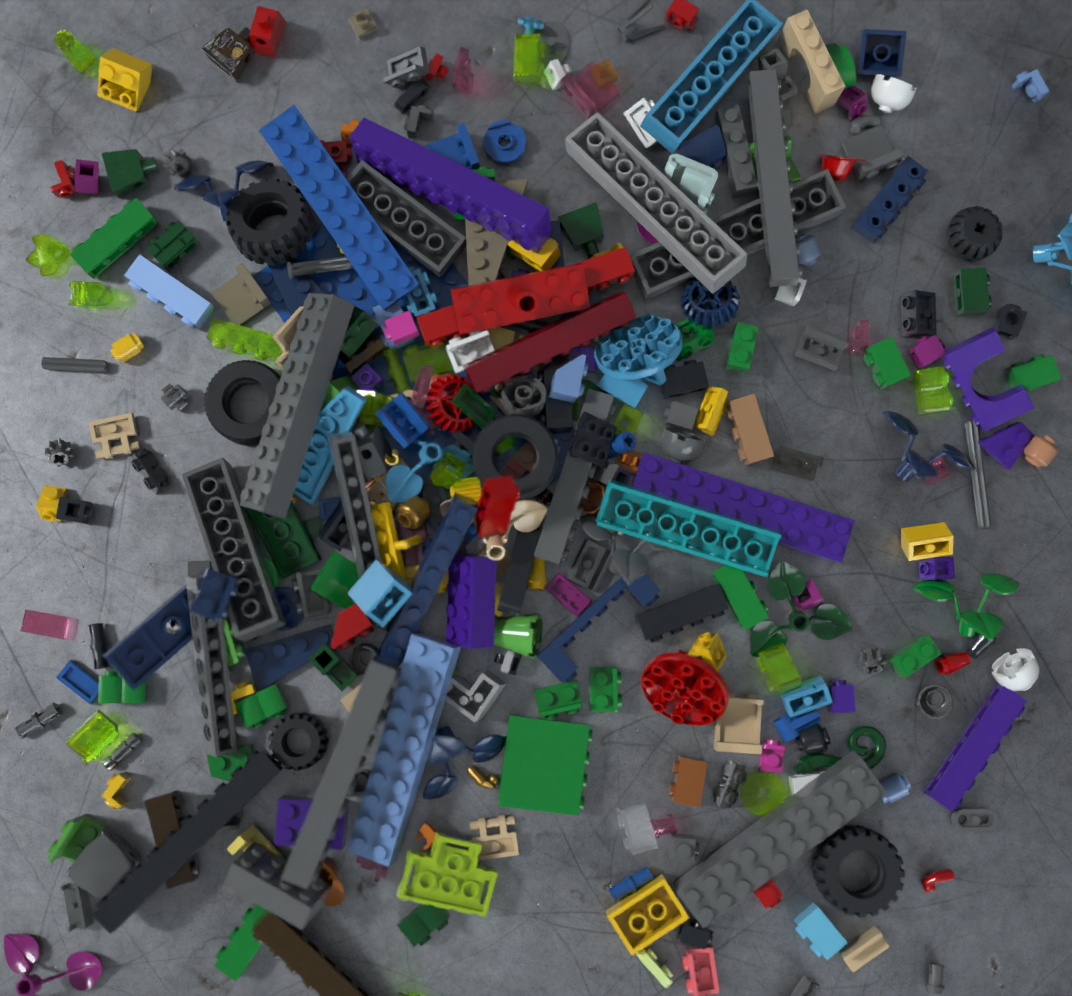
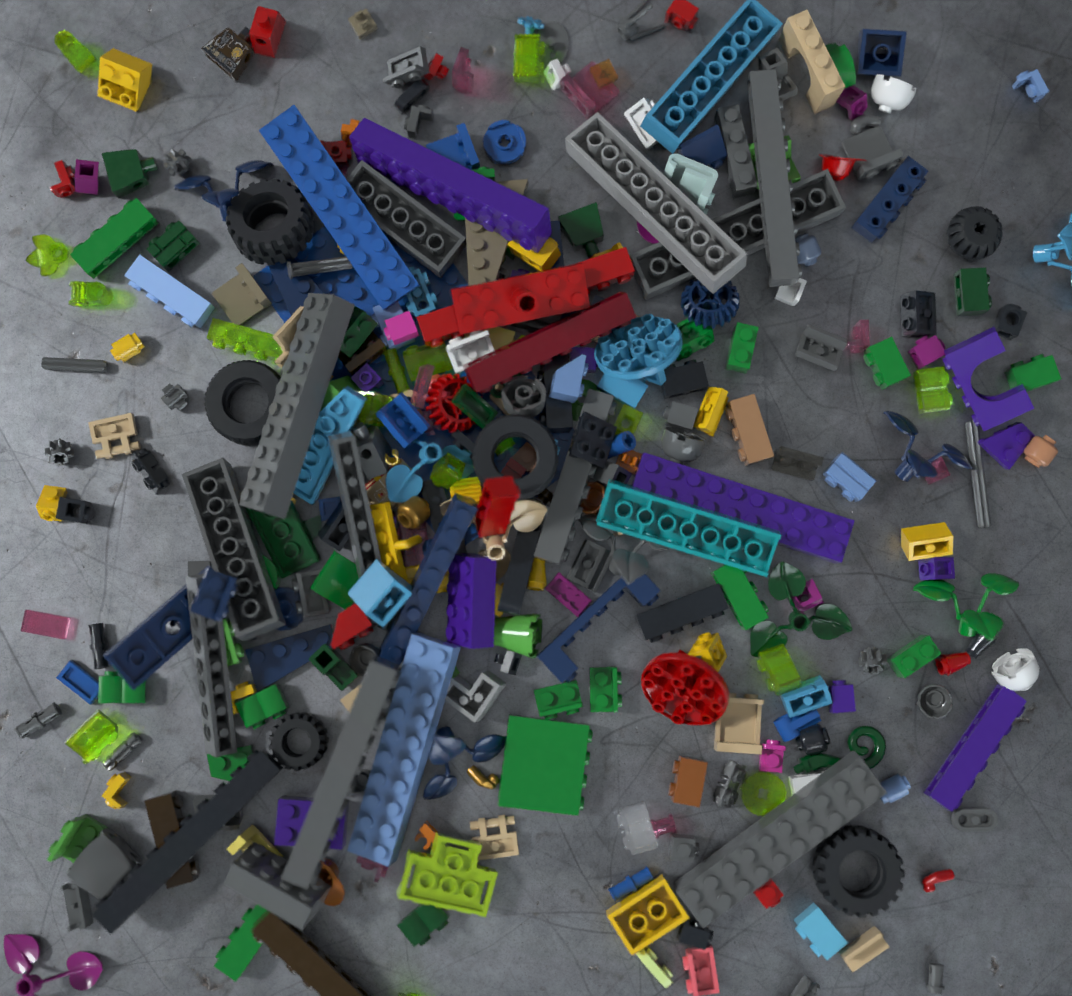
none -> medium blue brick [823,452,877,502]

